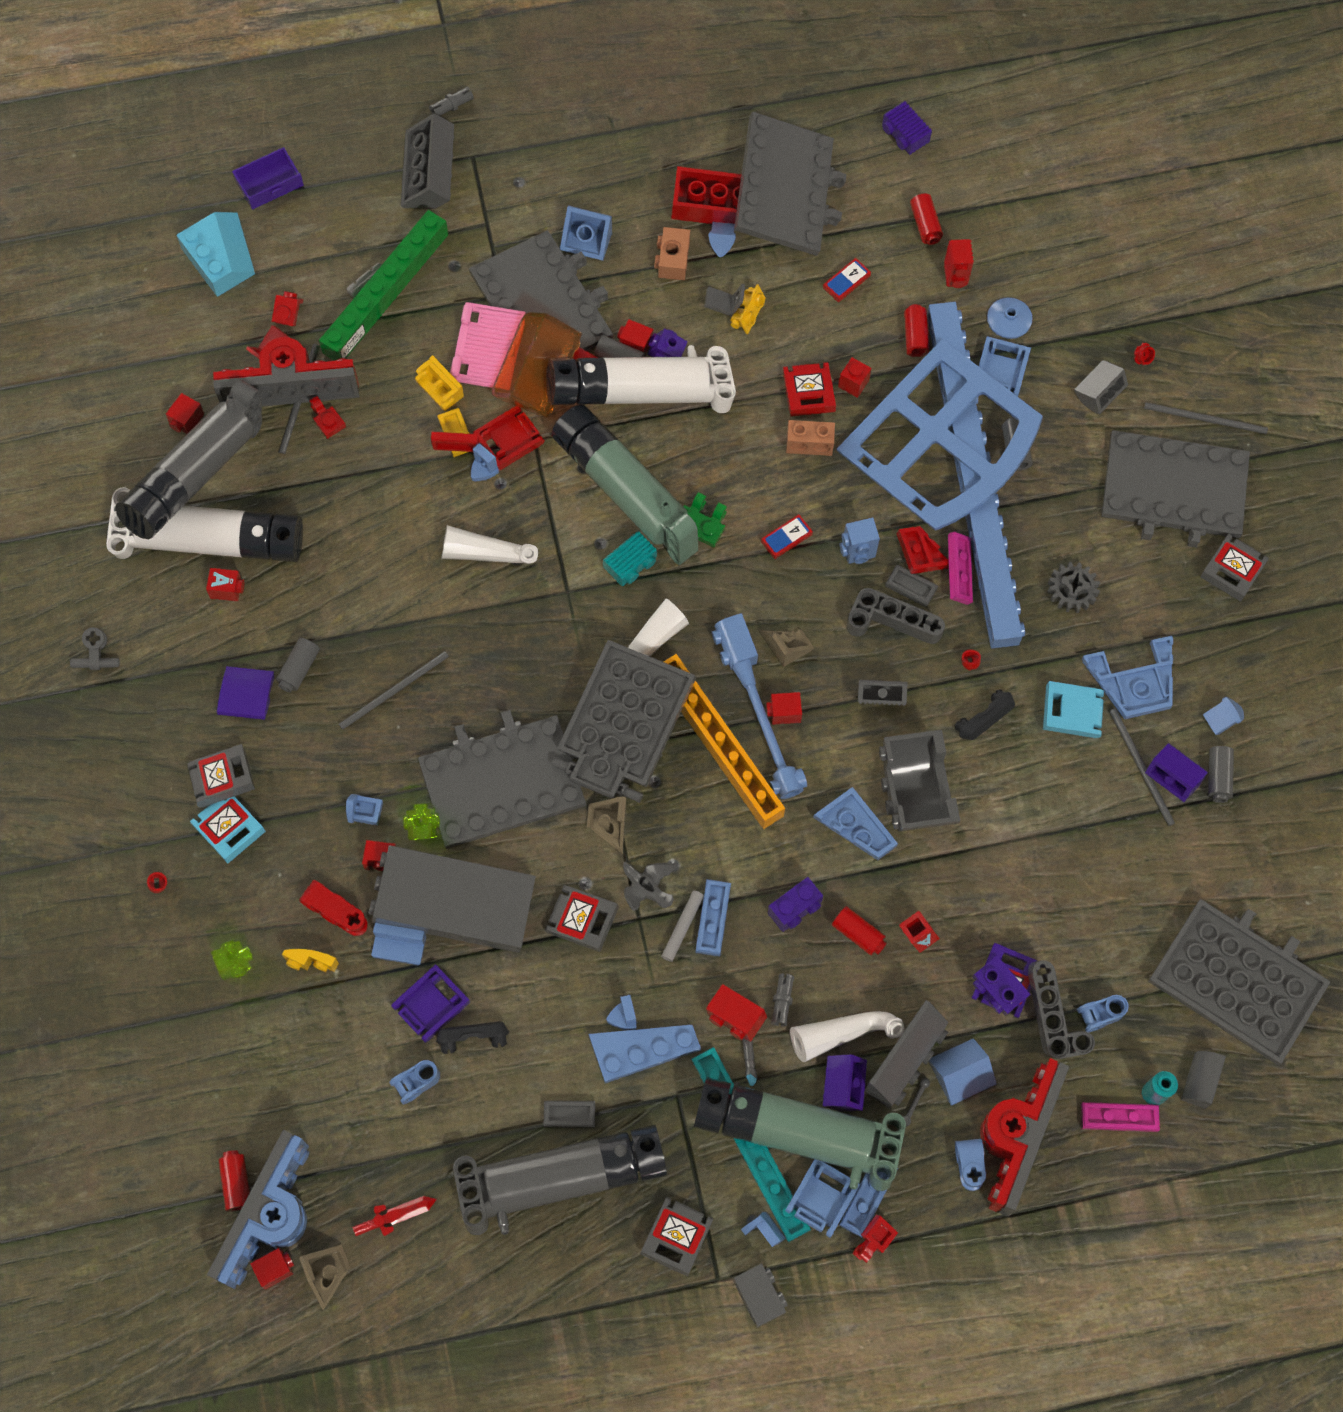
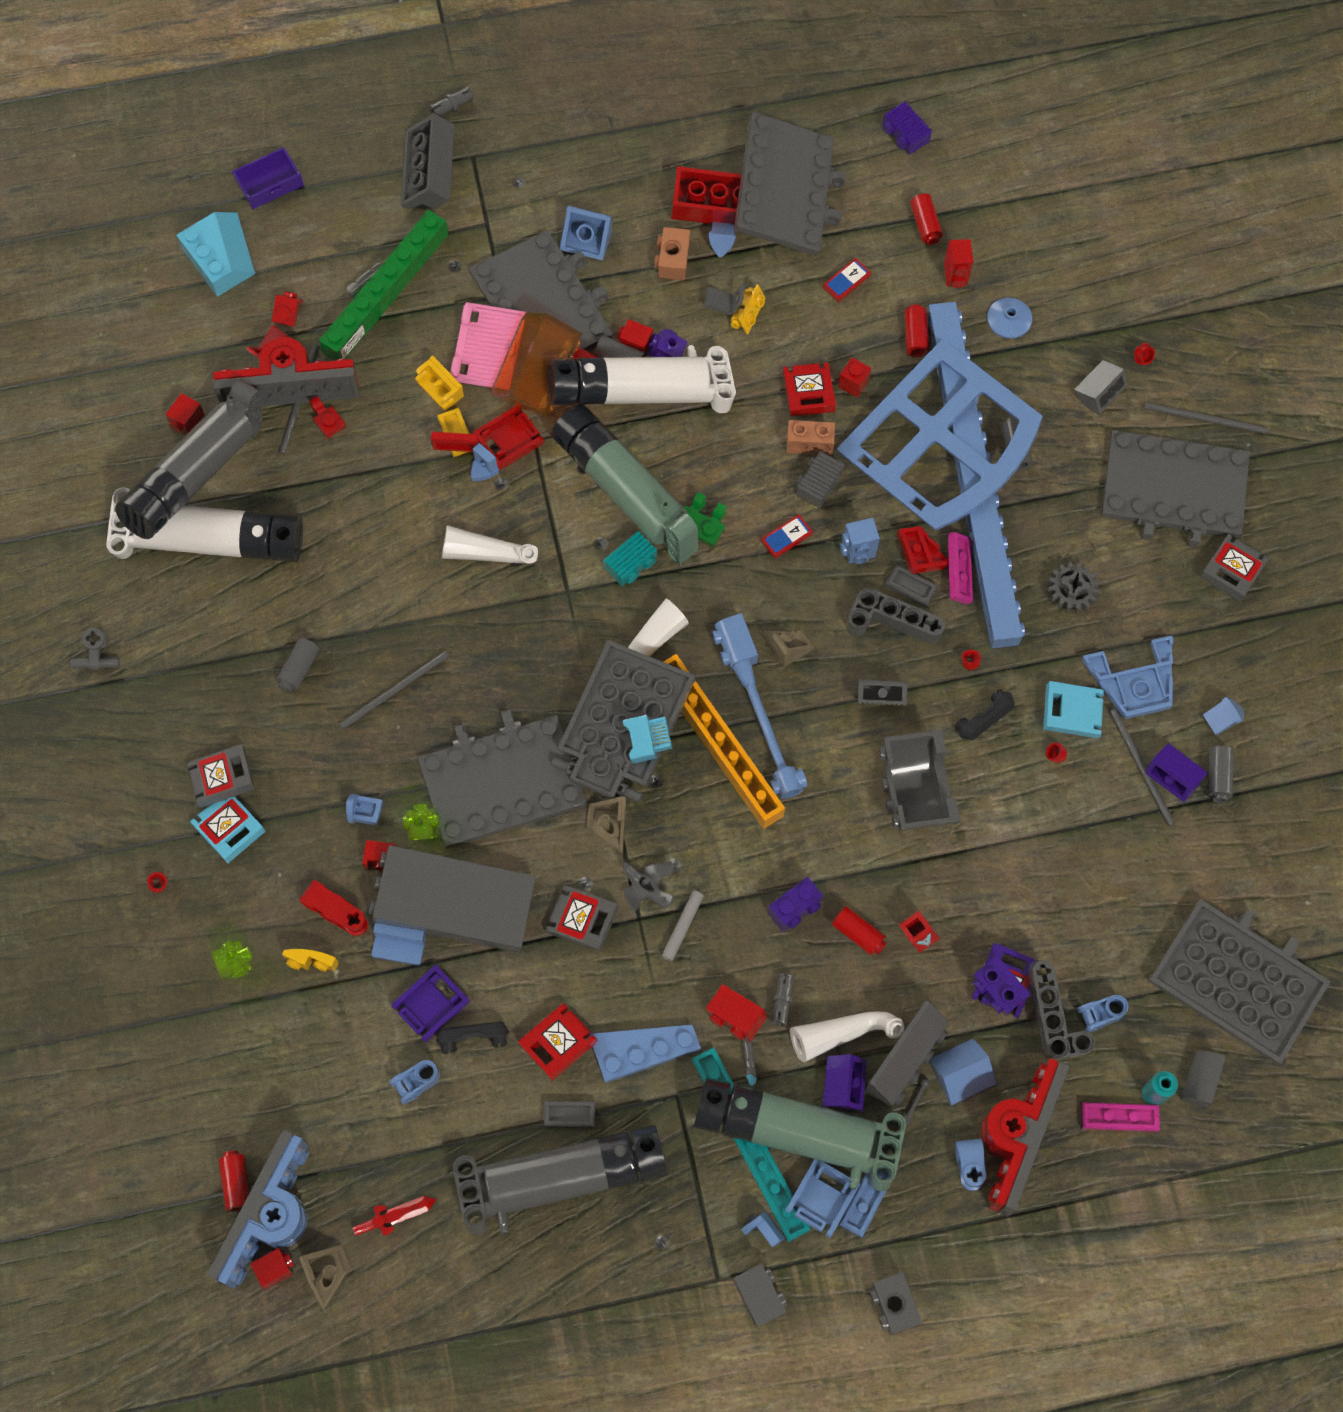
red brick [206,568,245,601] -> none
dark purple slope [217,666,274,720] -> none
medium blue tile [607,995,637,1030] -> none
container [640,1197,714,1277] -> none
medium blue tile [696,879,731,956] -> none
red brick [766,692,802,725] -> none
medium blue wing [813,787,898,860] -> none
red plate [852,1215,898,1263] -> none
medium blue container [979,336,1031,397] -> none
none -> container [518,1003,598,1081]
none -> medium azure piece [623,715,673,764]
none -> dark grey brick [795,451,845,508]
none -> dark grey brick [869,1272,922,1336]
none -> red hinge [1046,742,1068,763]

